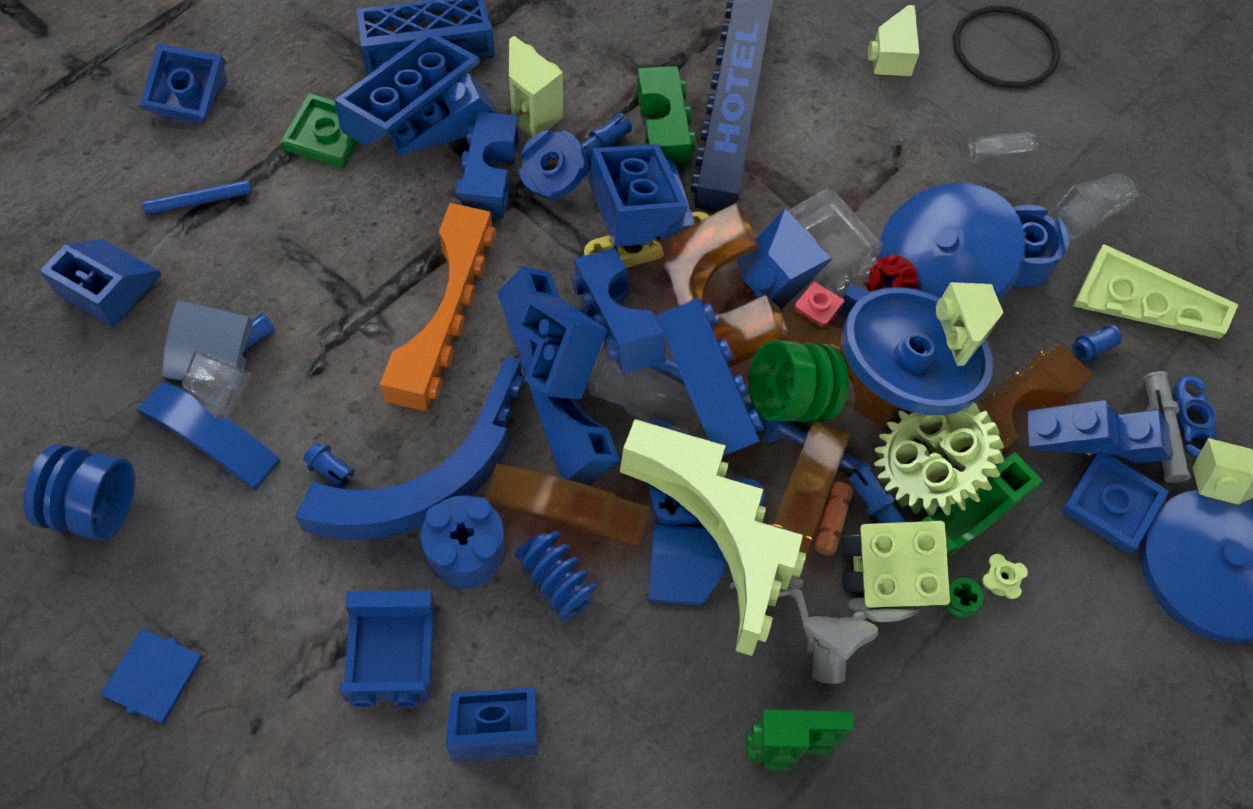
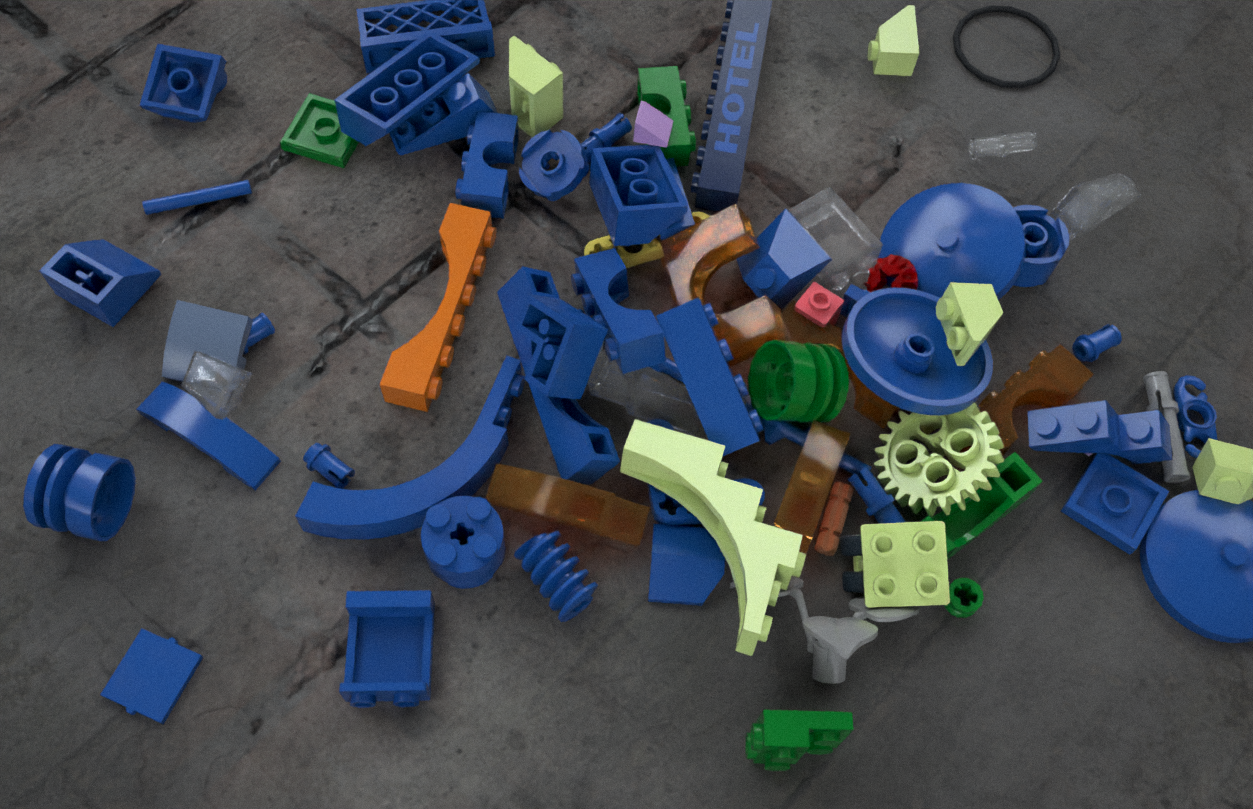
blue slope [446,687,538,761] -> none
yellowish green plate [982,554,1028,599] -> none
yellowish green wing [1072,244,1239,339] -> none
none -> lavender slope [633,101,673,148]

